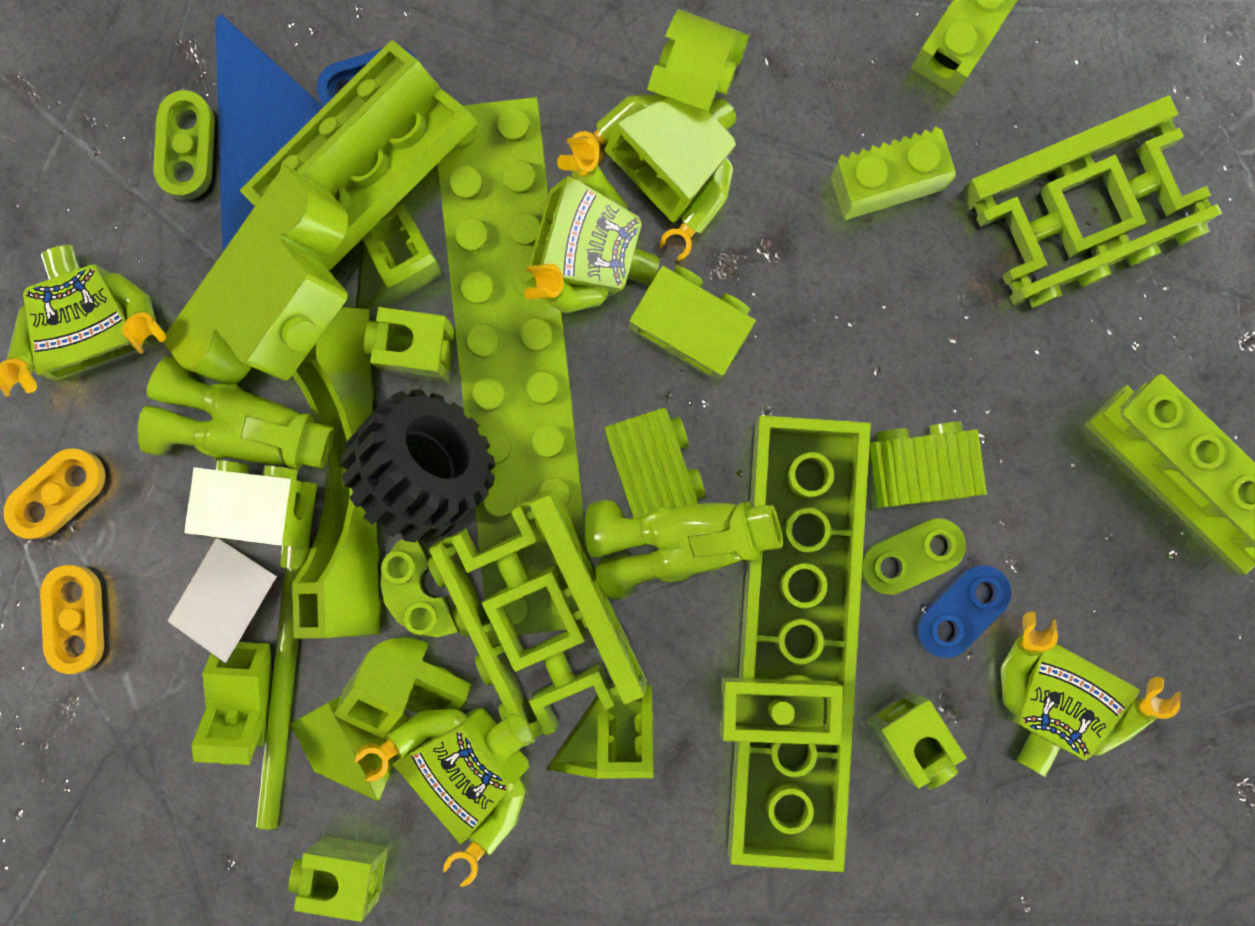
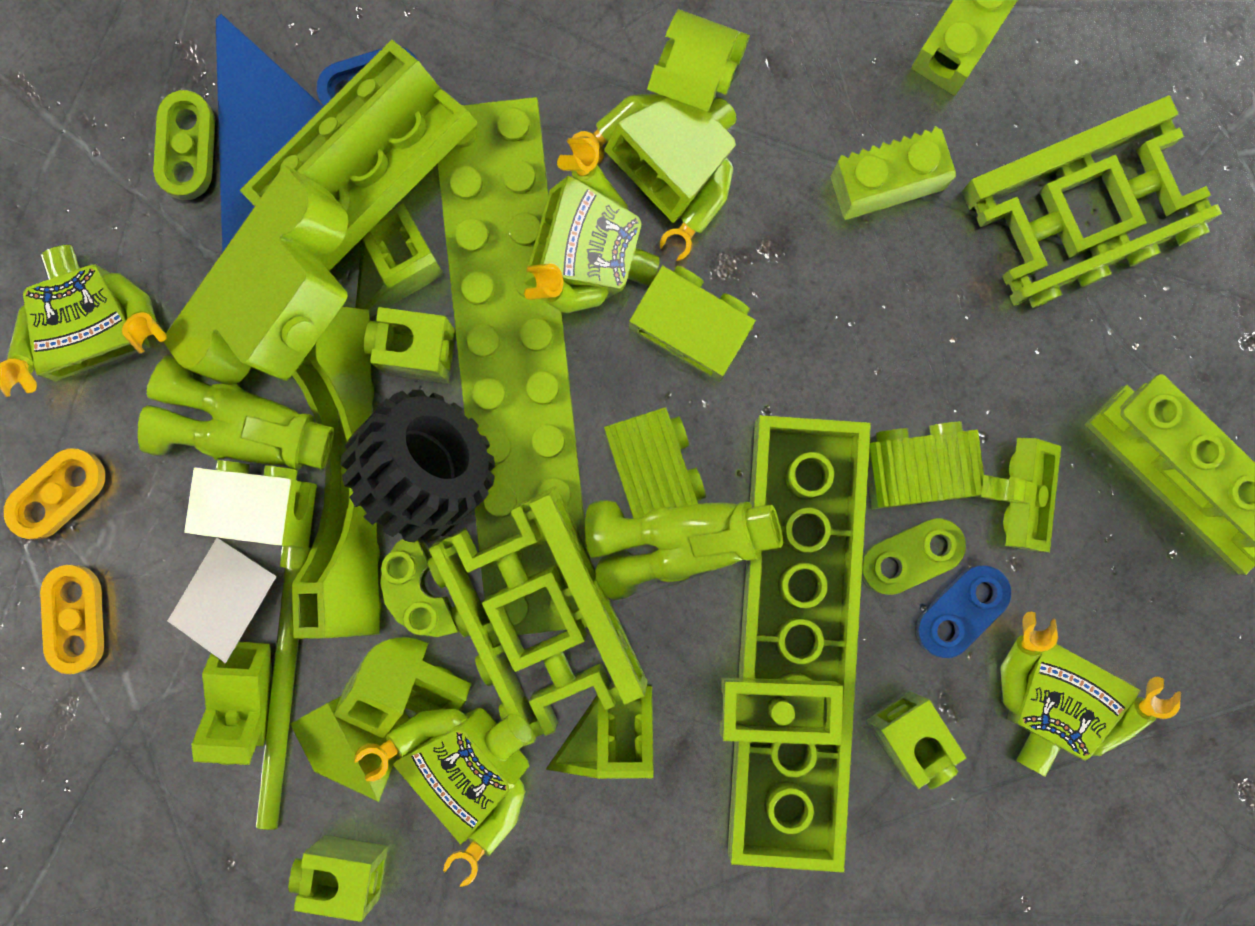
none -> lime plate [981,438,1061,553]

